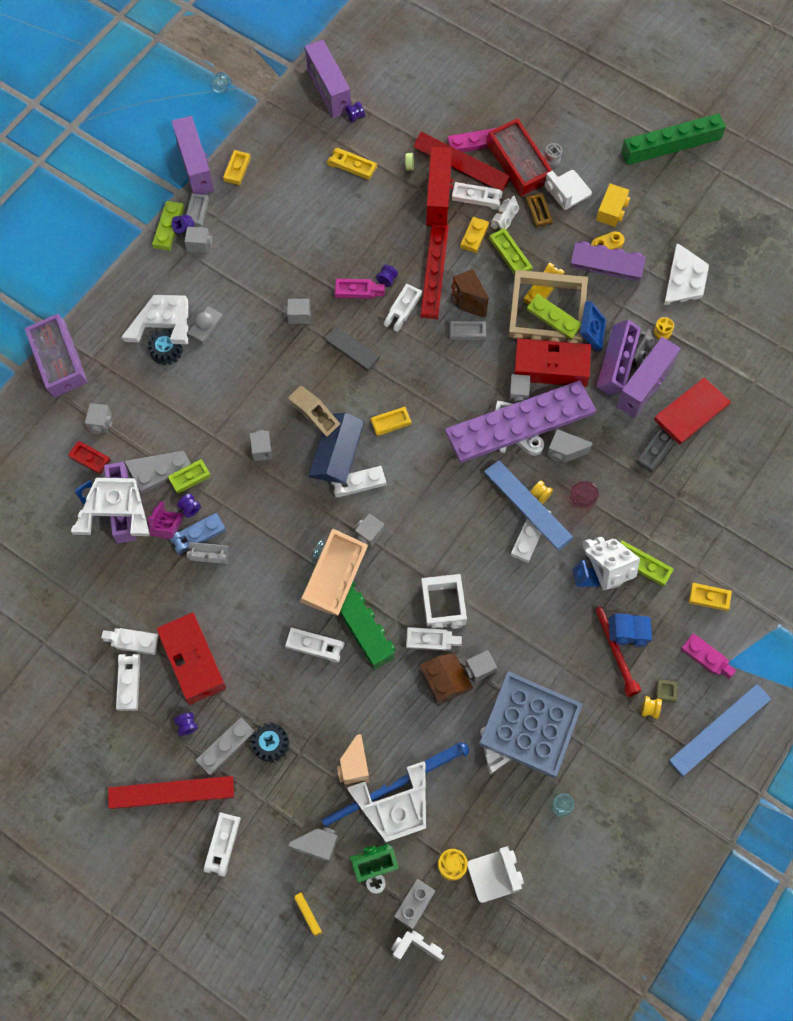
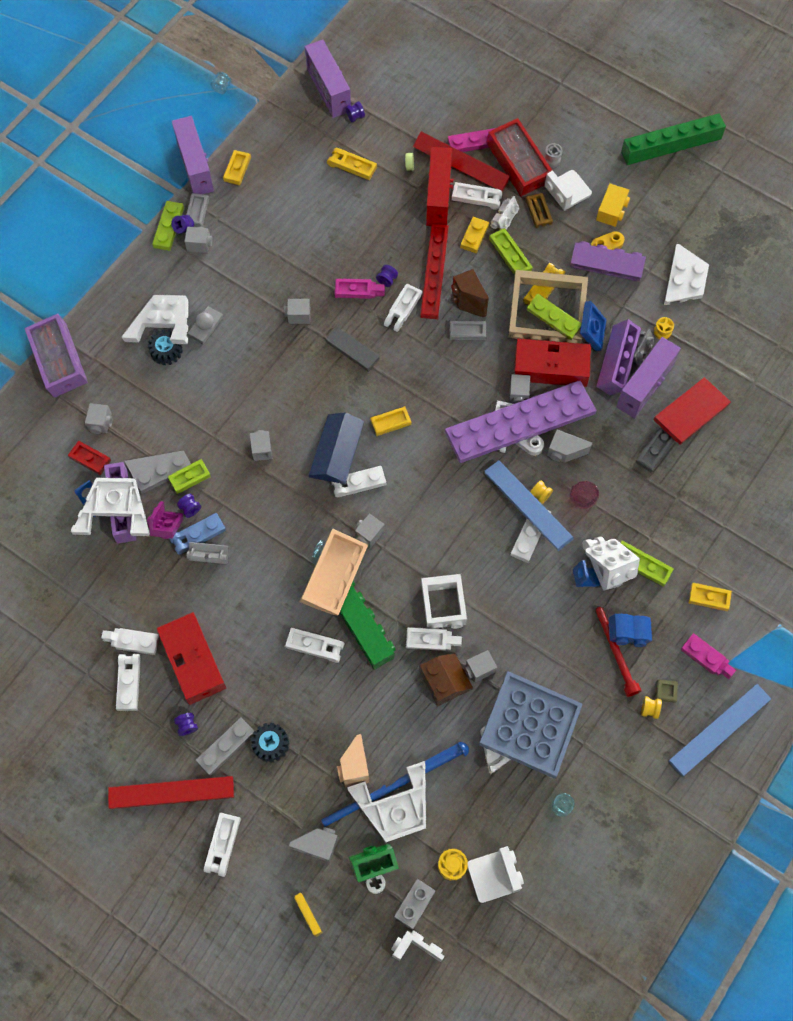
tan slope [288,386,340,437] -> none

